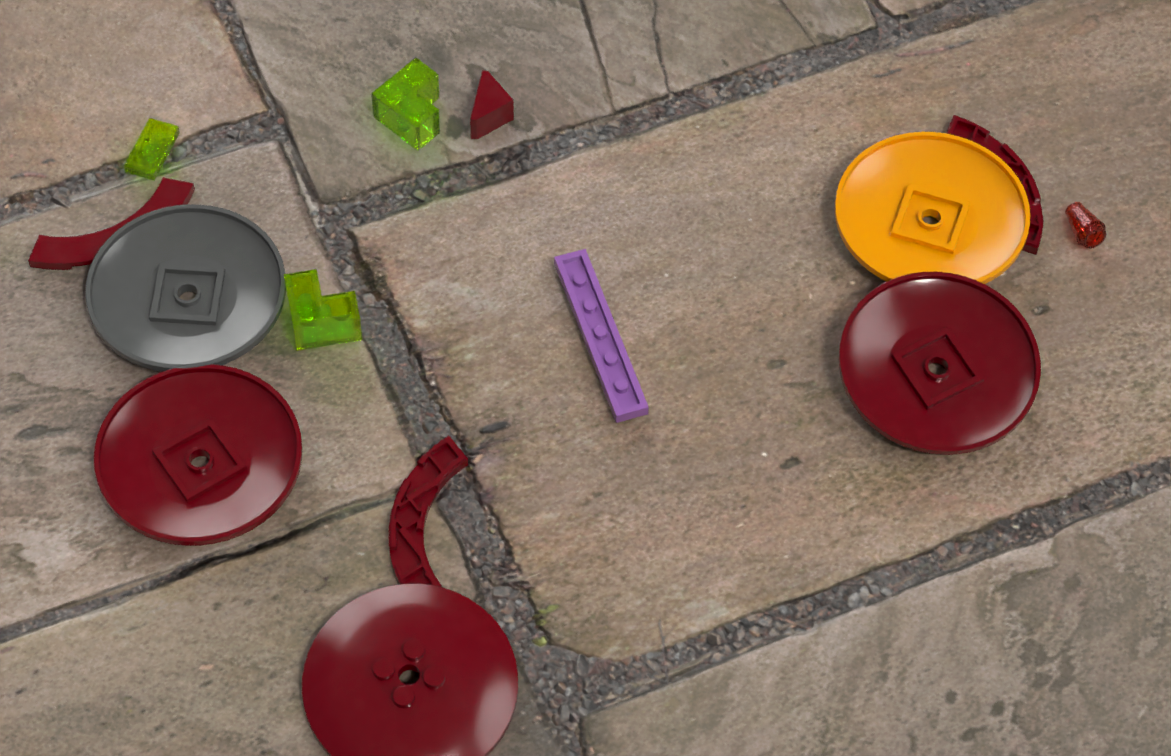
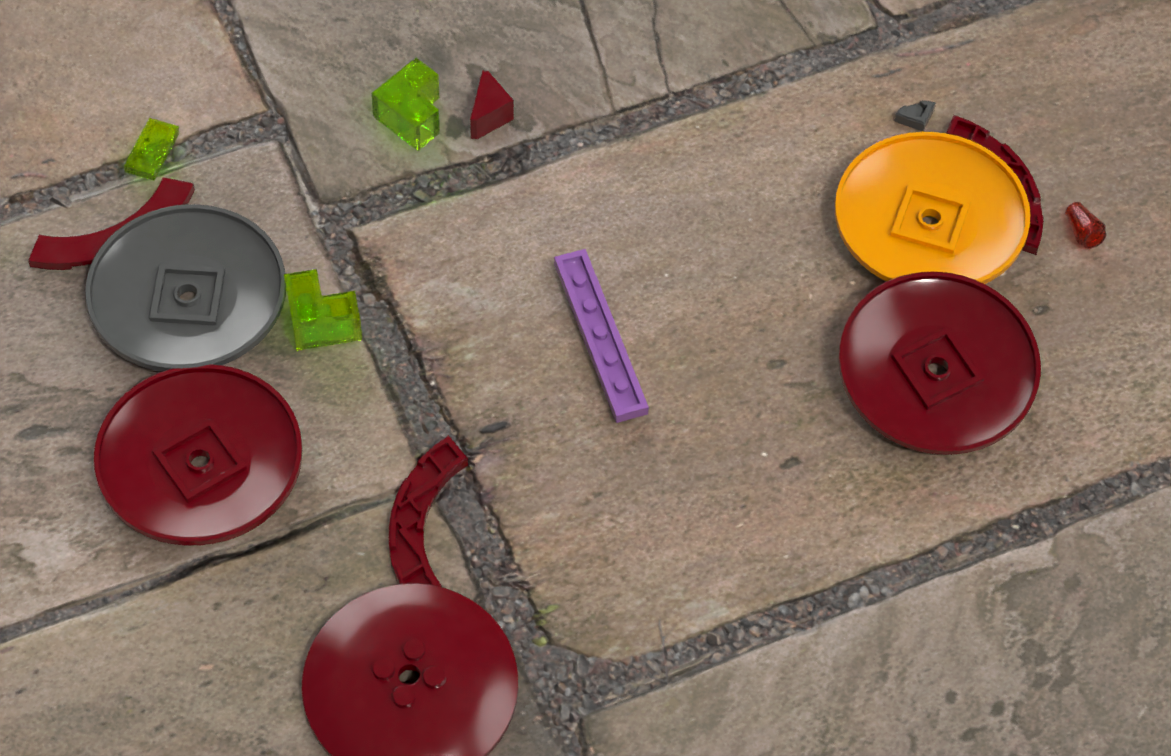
none -> dark grey tile [894,100,936,132]

